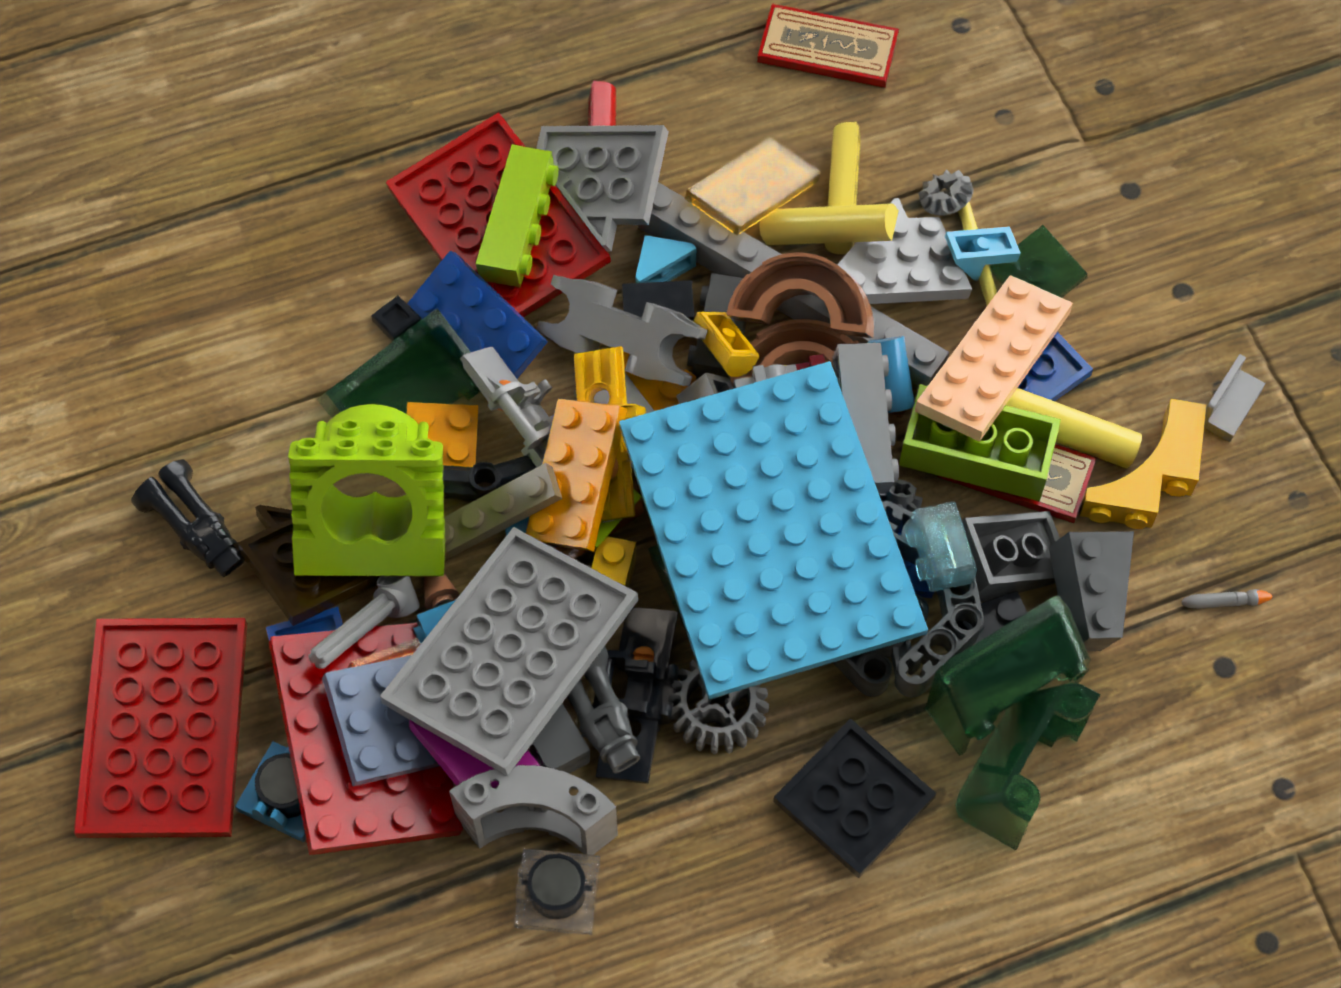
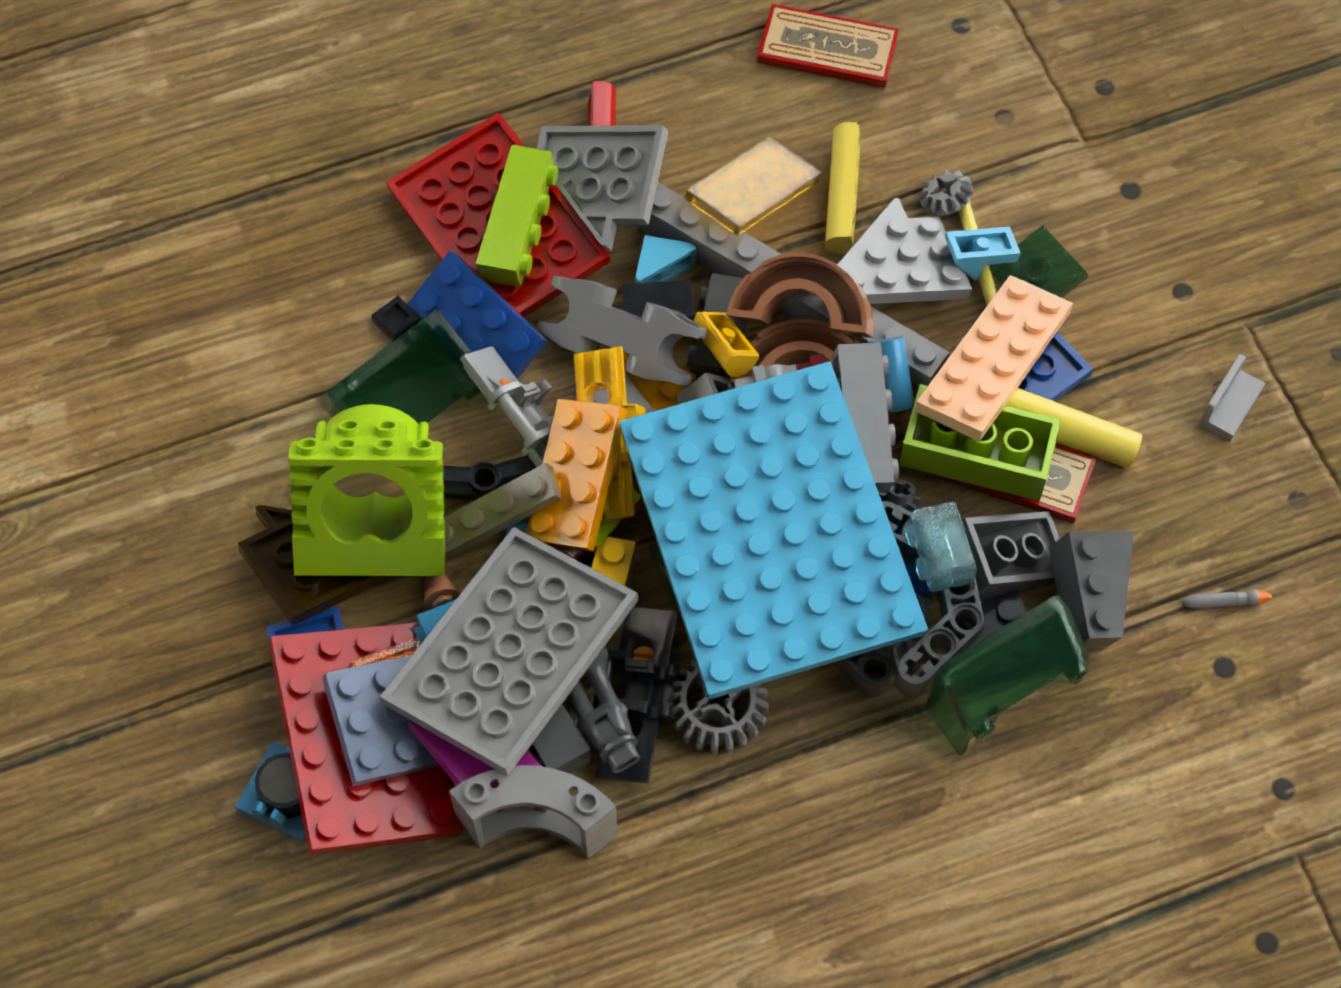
red plate [74,618,248,838] -> none
black piece [131,459,245,577] -> none
light grey axle [309,576,420,669] -> none
light orange plate [406,402,479,467] -> none
piece [514,849,601,935] -> none
light yellow brick [760,204,899,245] -> none
black plate [773,718,936,878] -> none
clear green windscreen [955,683,1101,850] -> none
yellow arch [1080,399,1206,529] -> none

